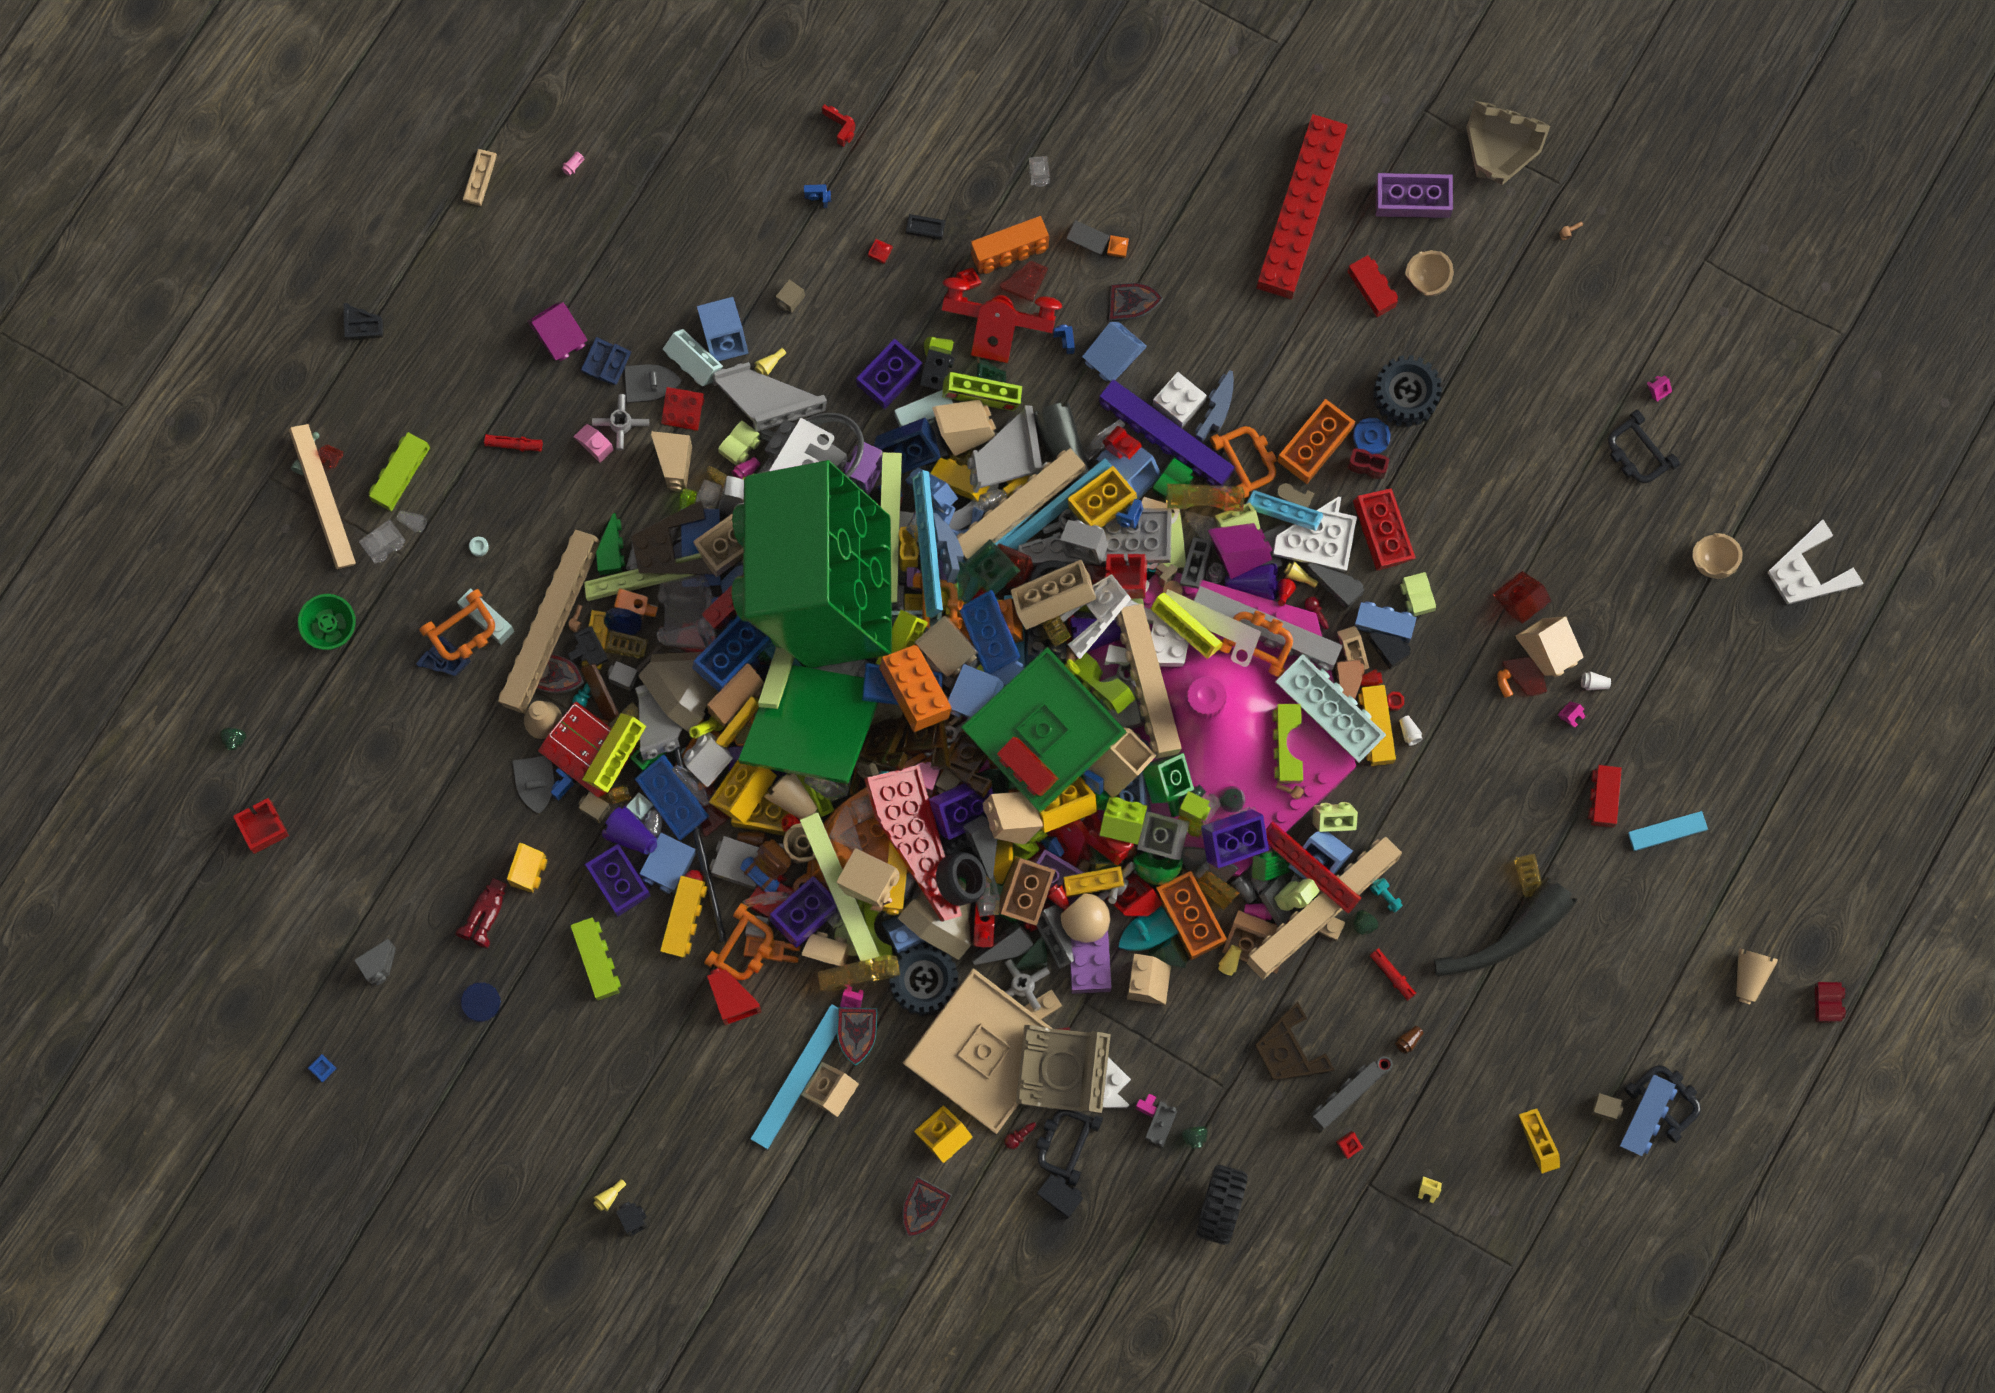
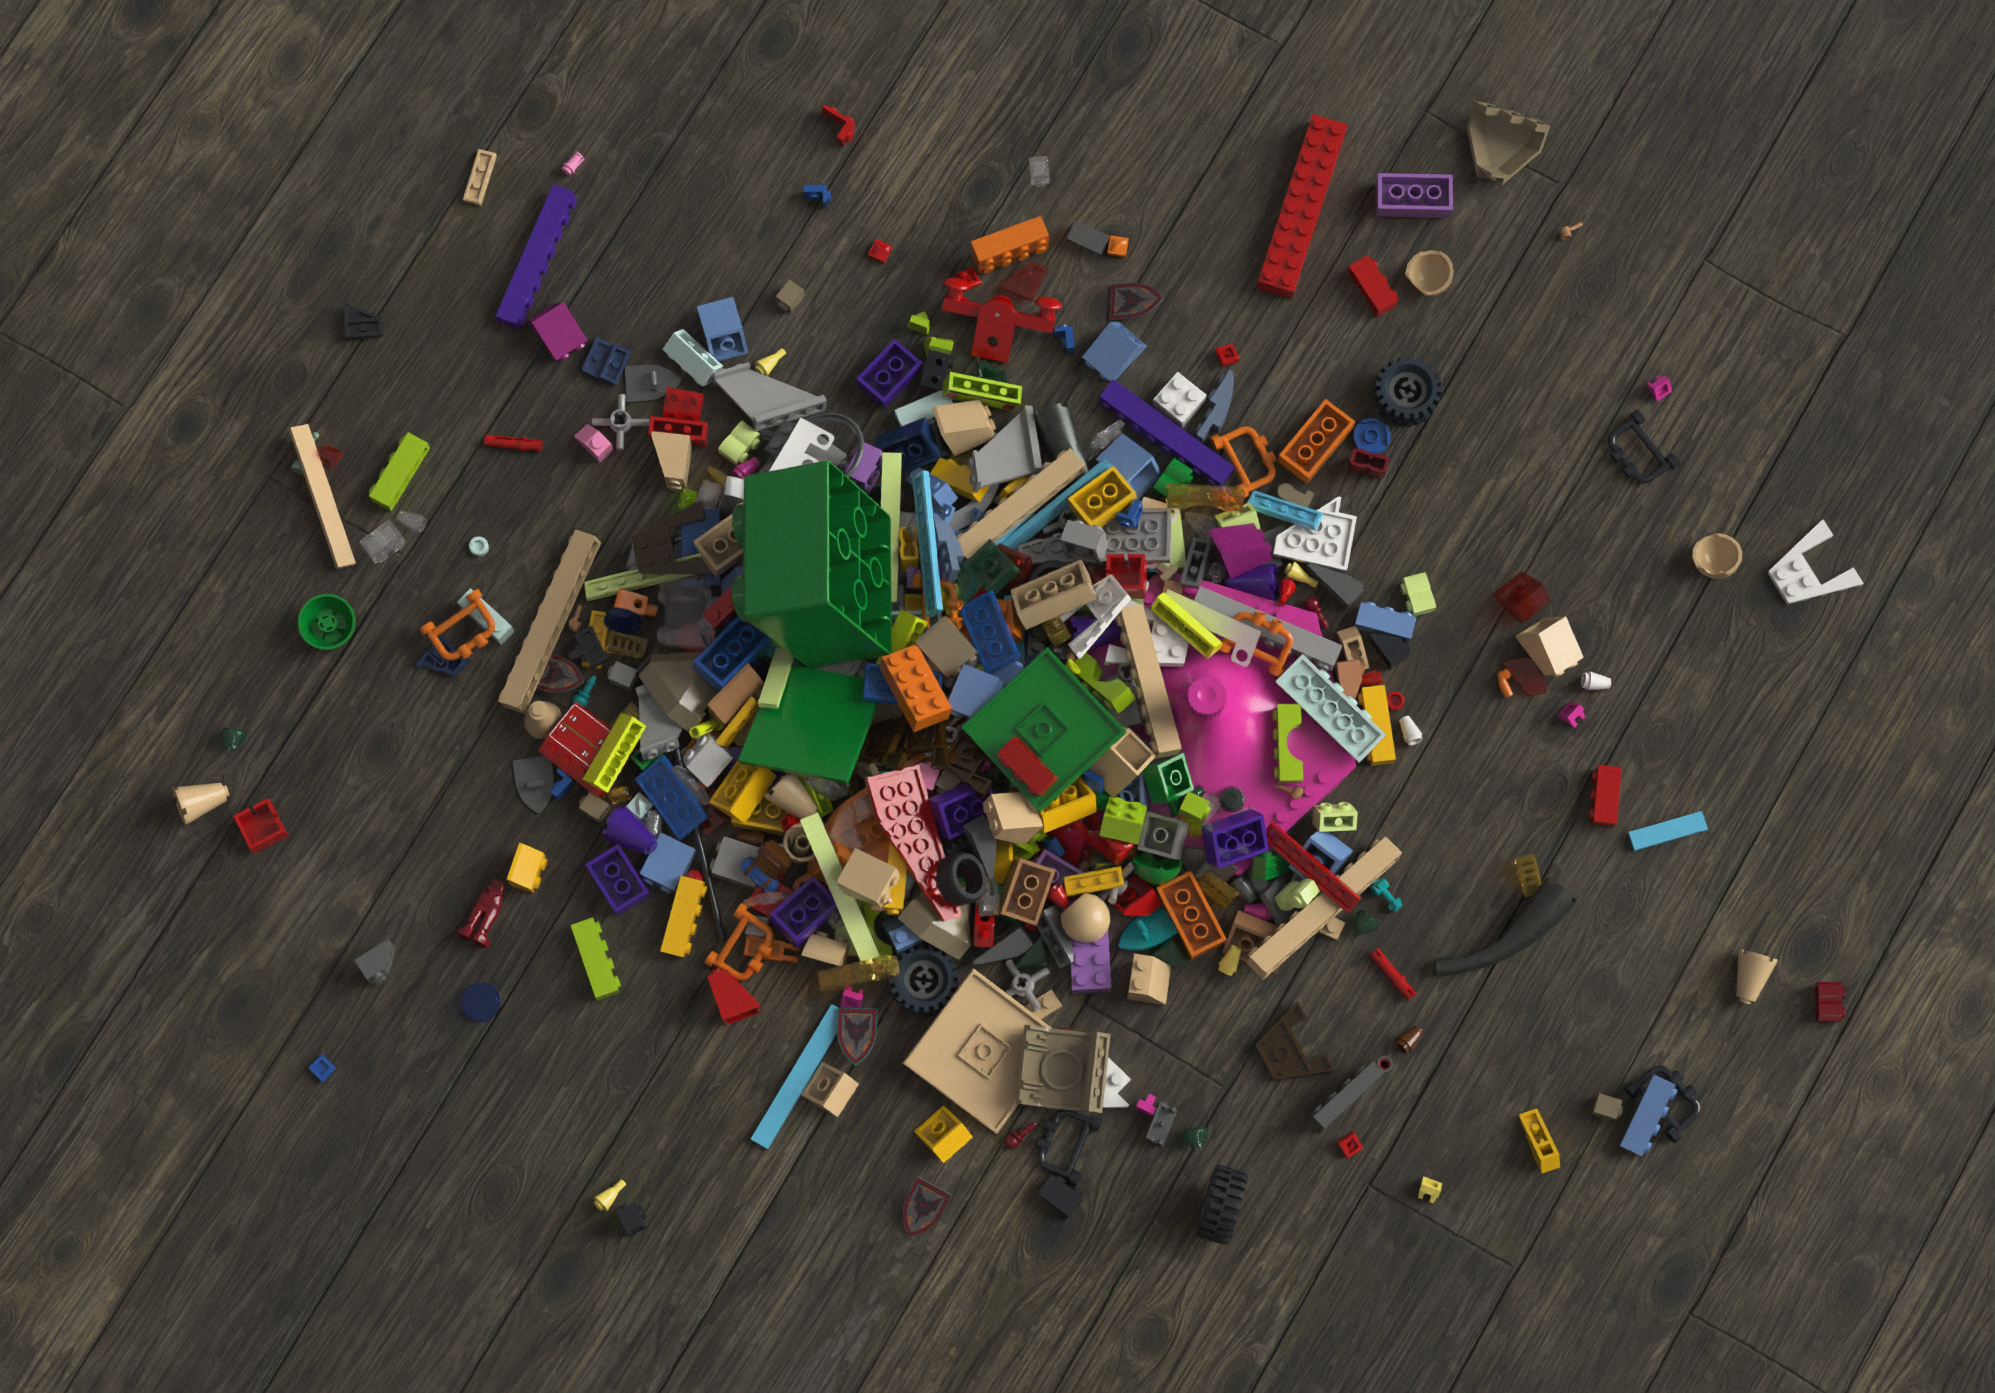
reddish brown slope [581,663,619,720] -> none
green slope [596,513,625,575] -> none
black tile [906,214,946,240] -> none
clear brick [978,489,1007,512] -> none
red brick [1103,426,1142,460] -> none
red slope [1353,488,1415,571] -> none
none -> tan cone [172,783,229,825]
none -> dark purple brick [496,184,577,330]
none -> red brick [648,416,709,447]
none -> lime tile [907,312,930,335]
none -> red tile [1214,344,1240,367]

